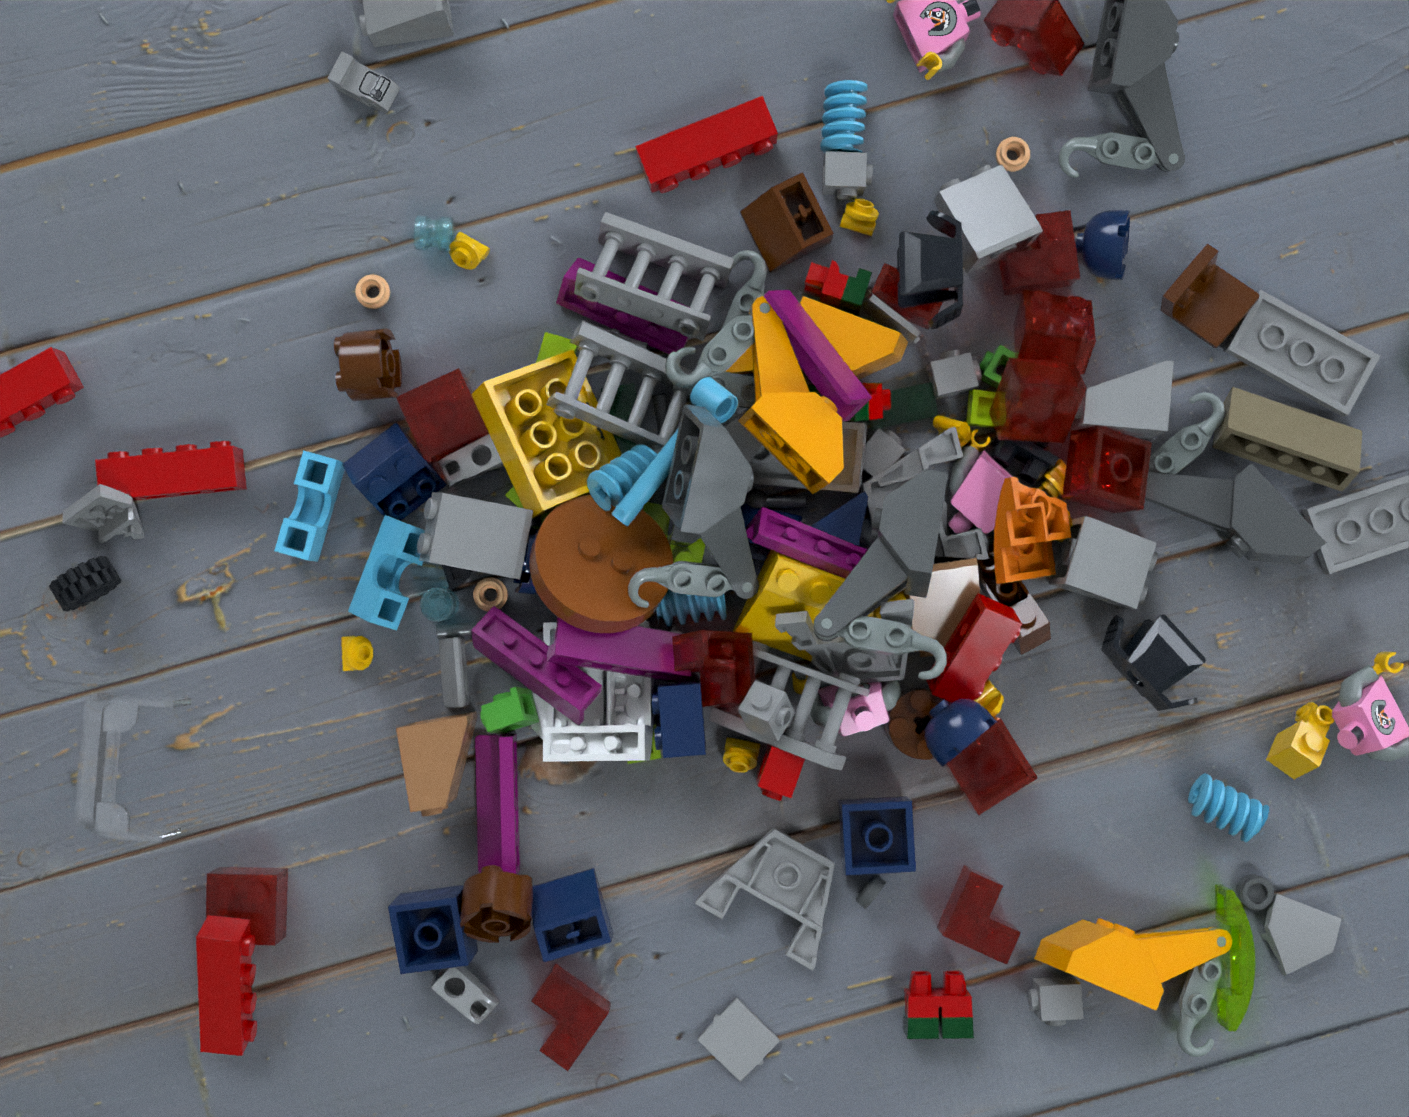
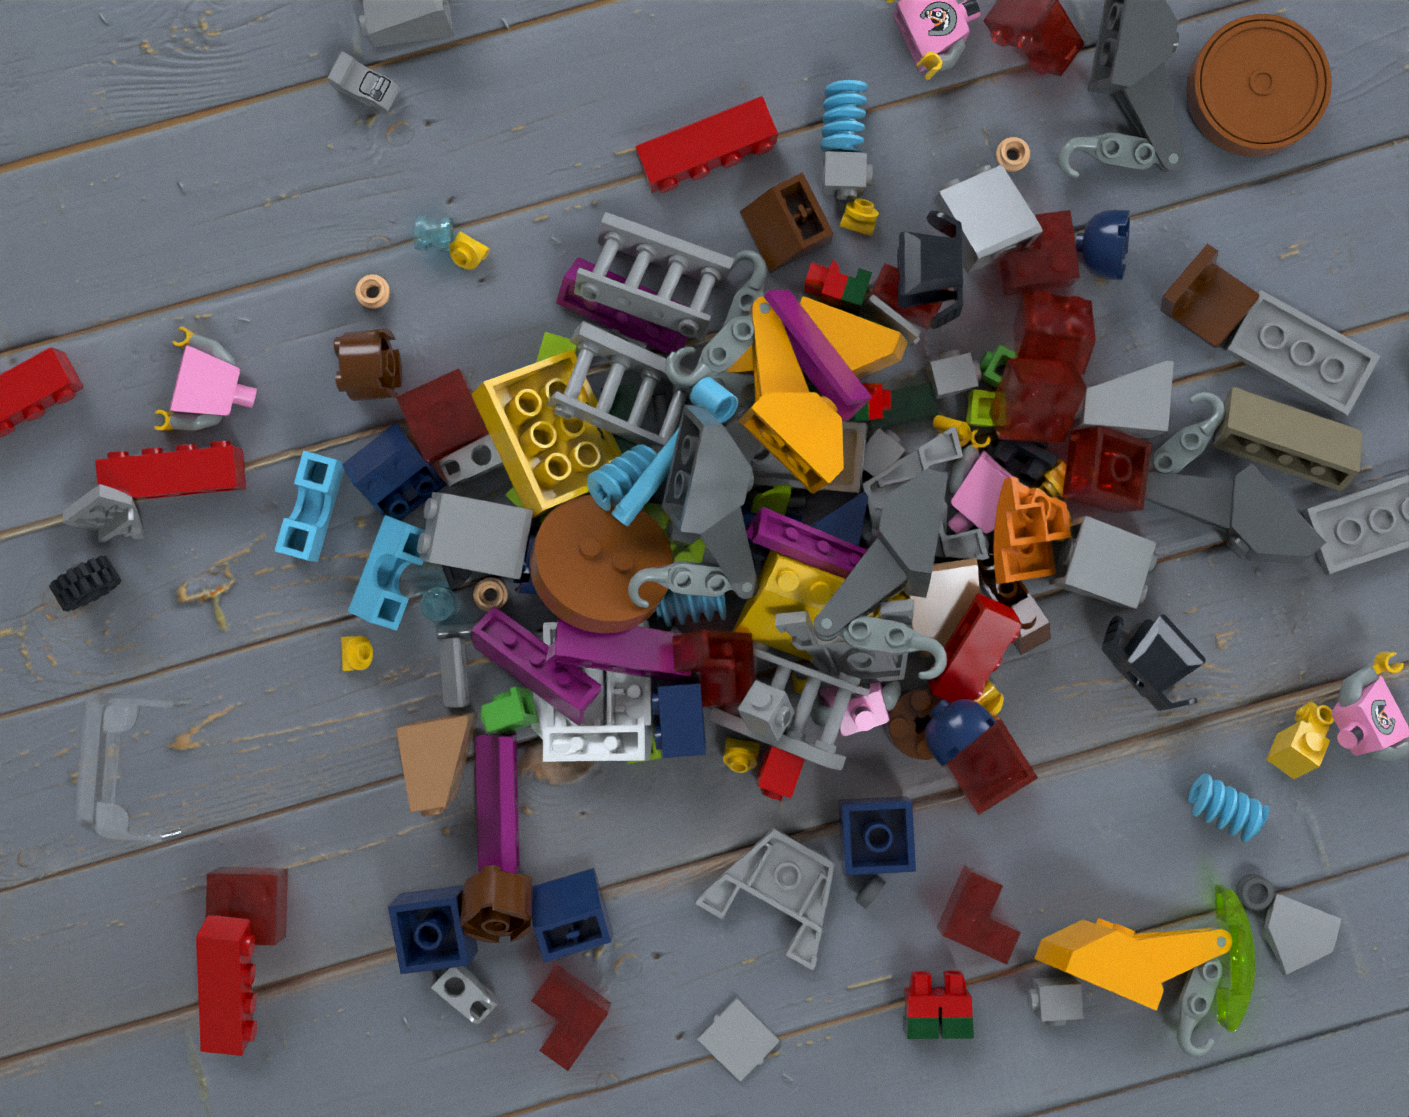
none -> bright pink torso [154,327,257,431]
none -> lime tile [750,485,792,516]
none -> dark orange brick [1186,14,1332,157]

